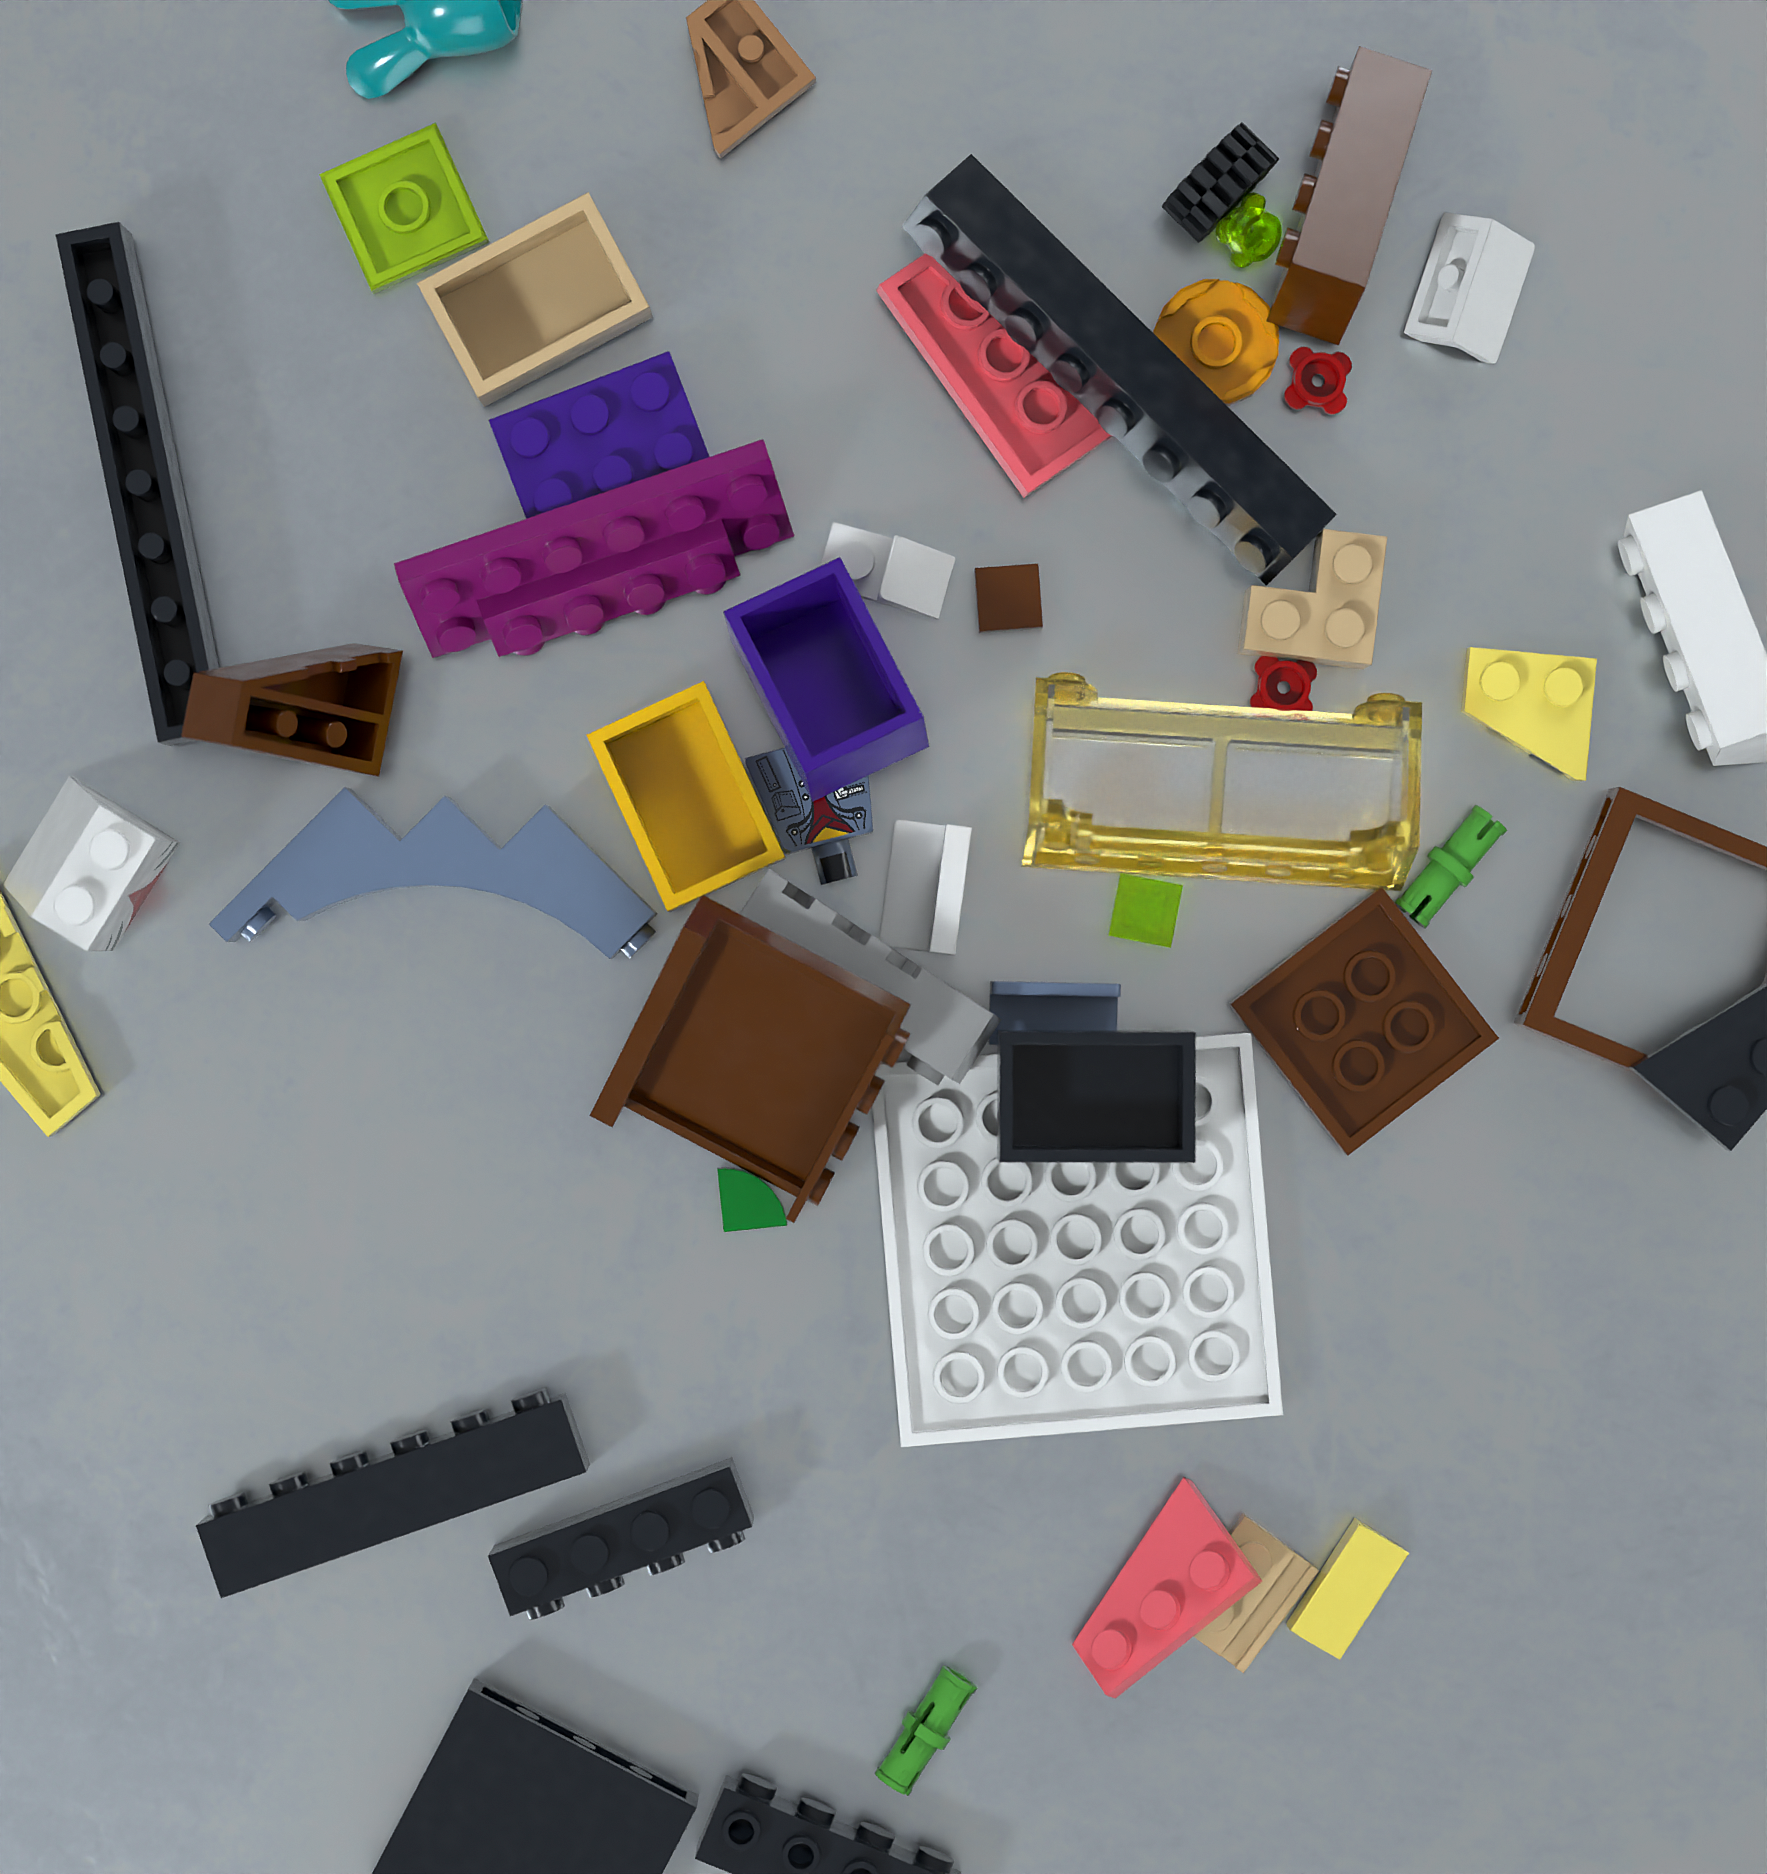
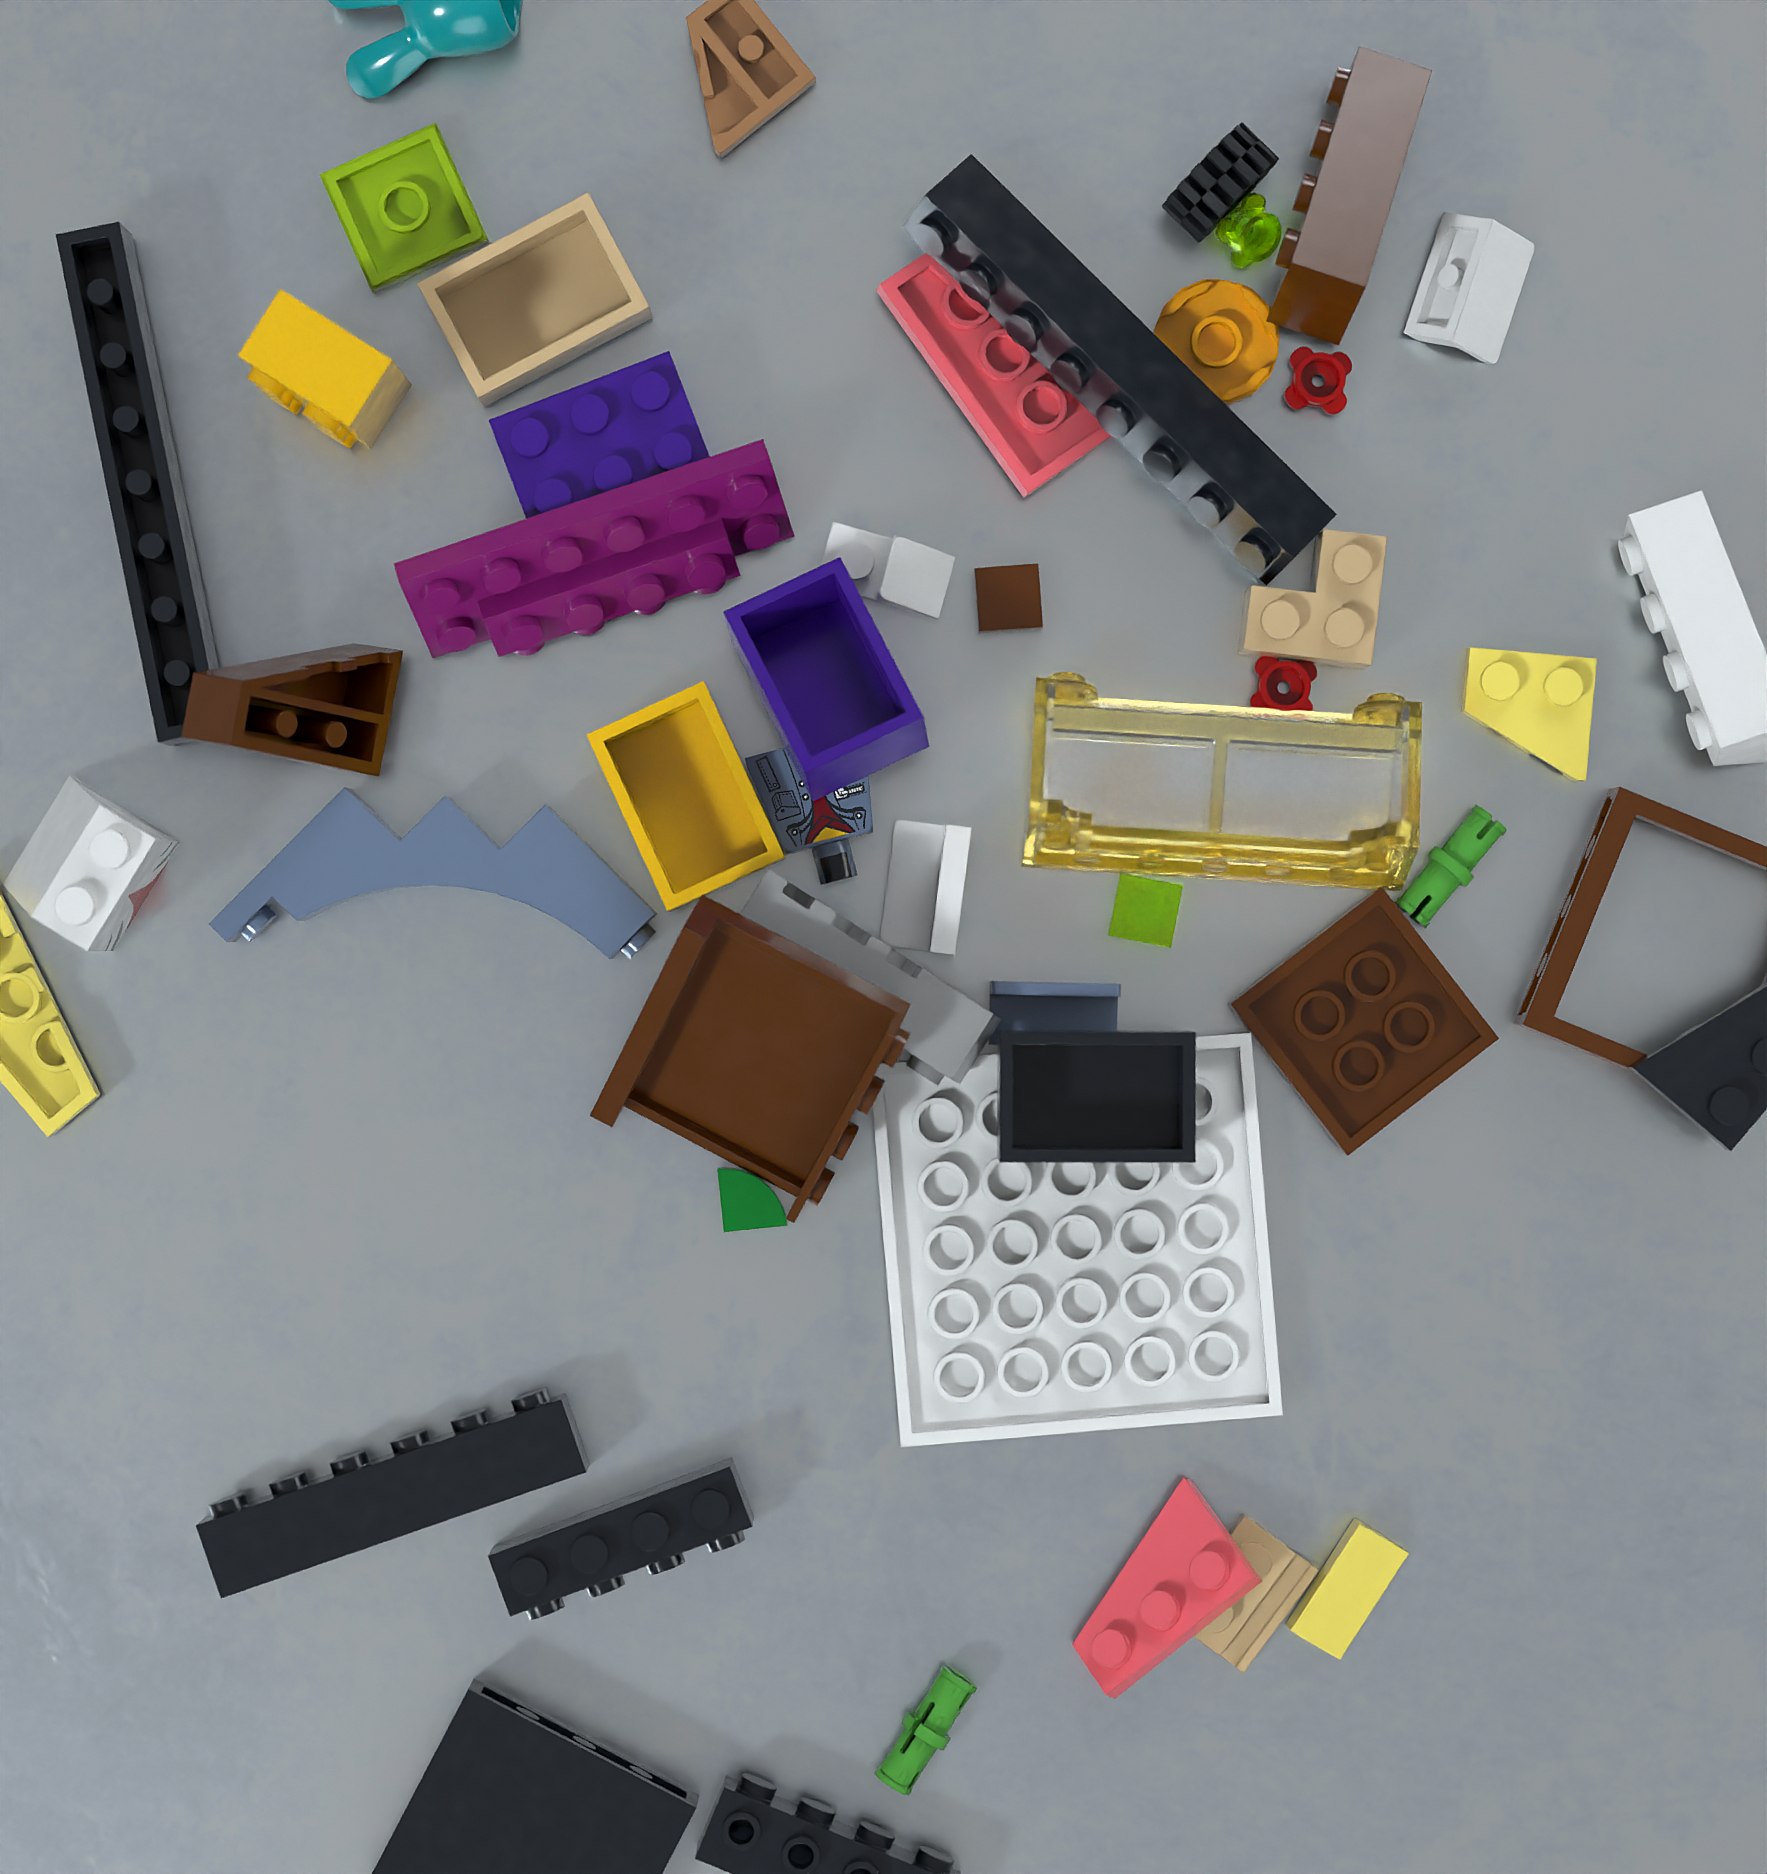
none -> yellow piece [237,289,412,449]

